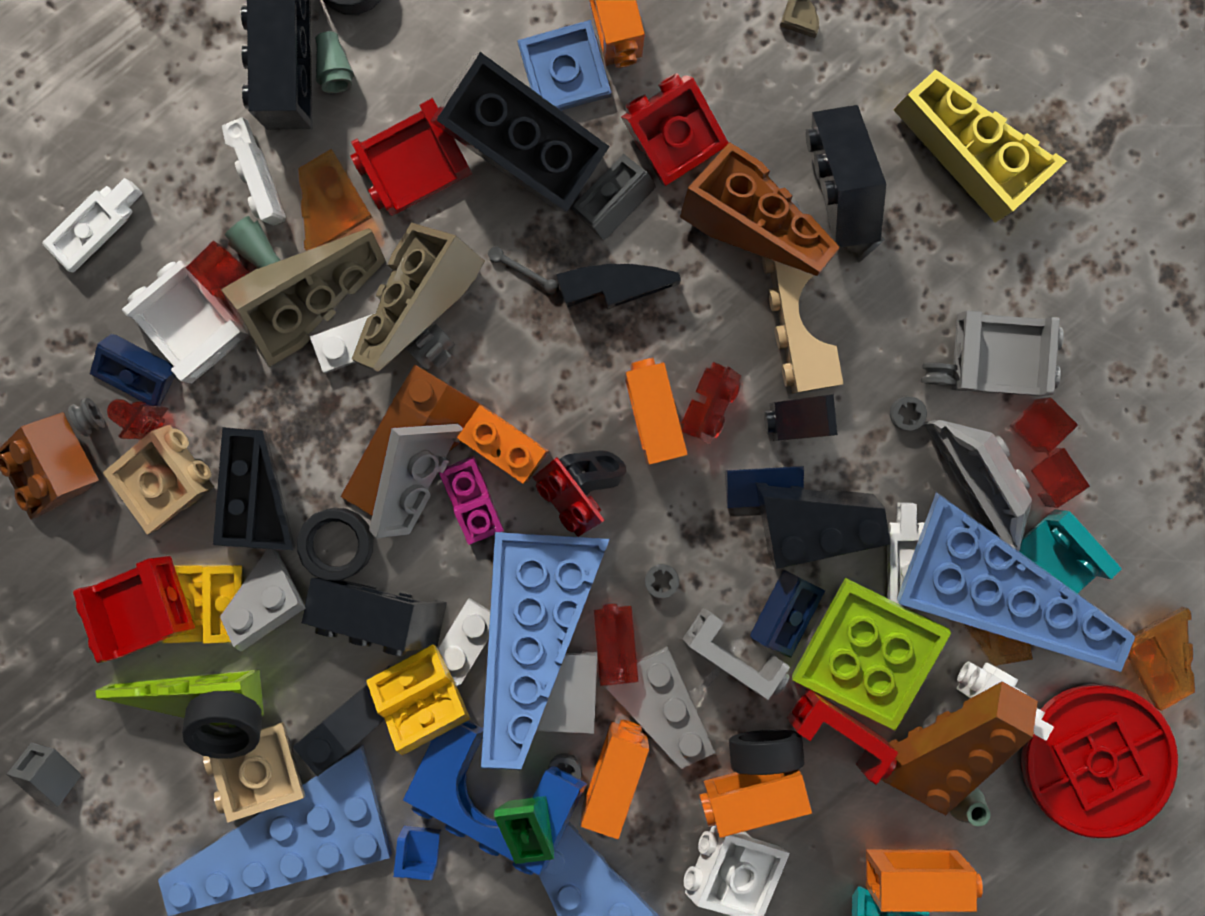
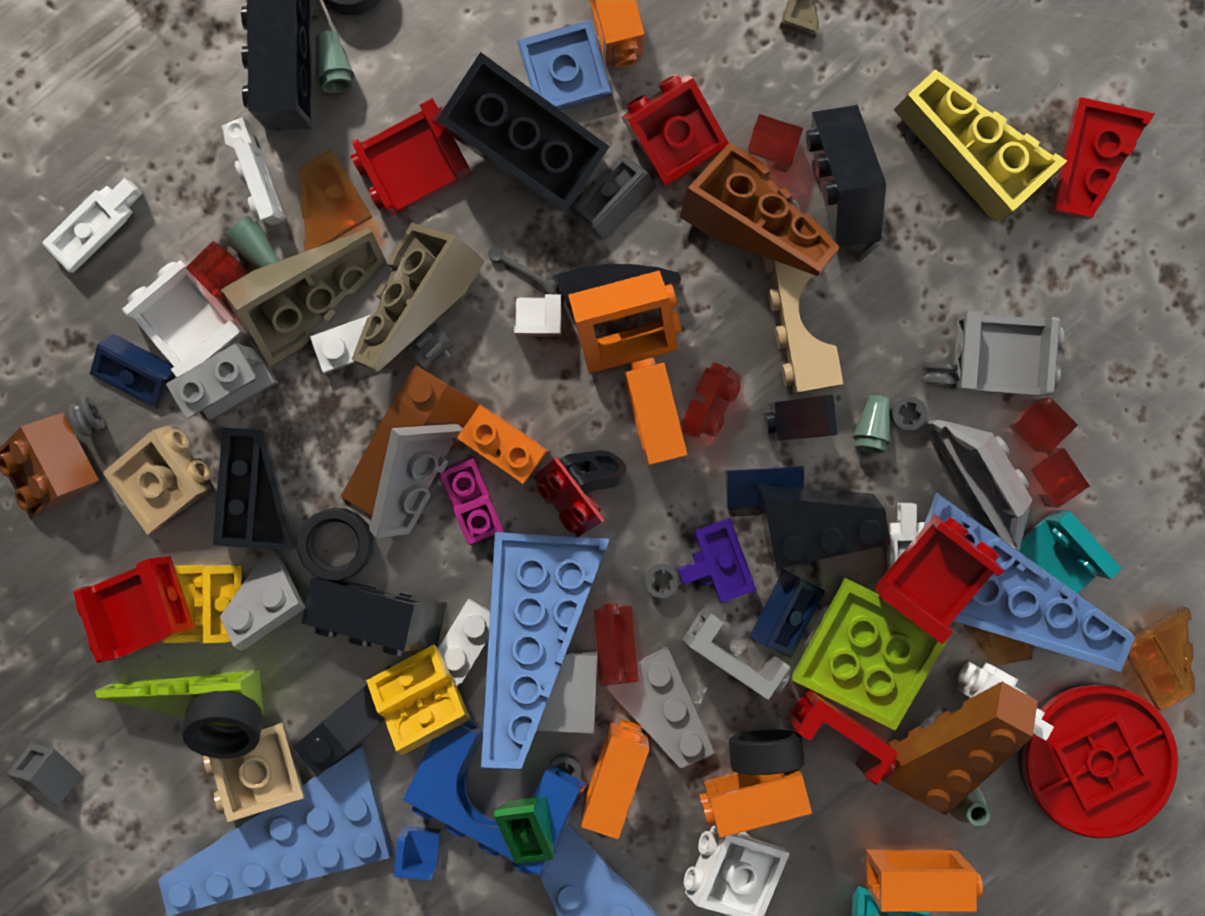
clear red hinge [107,399,168,439] -> none
none -> light grey panel [166,343,278,421]
none -> white panel [514,294,562,337]
none -> orange window [568,270,682,374]
none -> dark purple hinge [676,517,757,603]
none -> clear red panel [747,114,803,172]
none -> sand green cone [852,395,891,454]
none -> red panel [875,514,1005,645]
none -> red wing [1050,97,1155,220]

